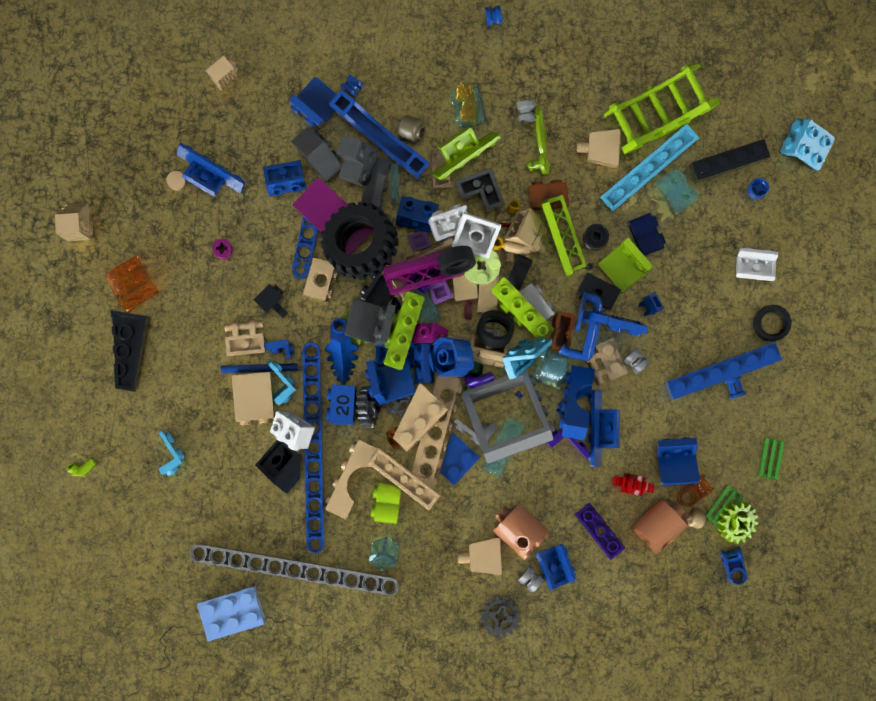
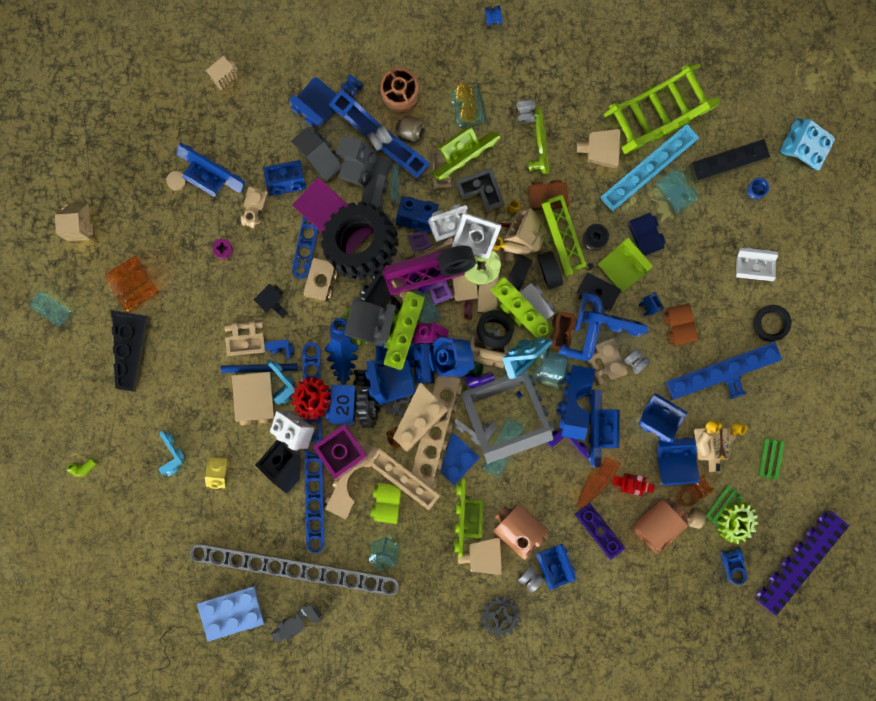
none -> clear light blue tile [29,291,72,328]
none -> light yellow bracket [205,457,228,489]
none -> tan brick [241,187,269,229]
none -> dark grey hips [270,602,324,643]
none -> red gear [291,377,331,420]
none -> magenta brick [313,424,369,480]
none -> black wheel [353,370,371,386]
none -> light grey wheel [367,124,393,151]
none -> nougat cylinder [380,67,419,113]
none -> lime bracket [454,478,483,558]
none -> black tyre [537,251,563,289]
none -> clear orange slope [575,457,621,509]
none -> blue bracket [639,393,688,443]
none -> dark orange brick [664,303,698,347]
none -> tan torso [694,420,747,472]
none -> dark purple brick [755,510,849,616]

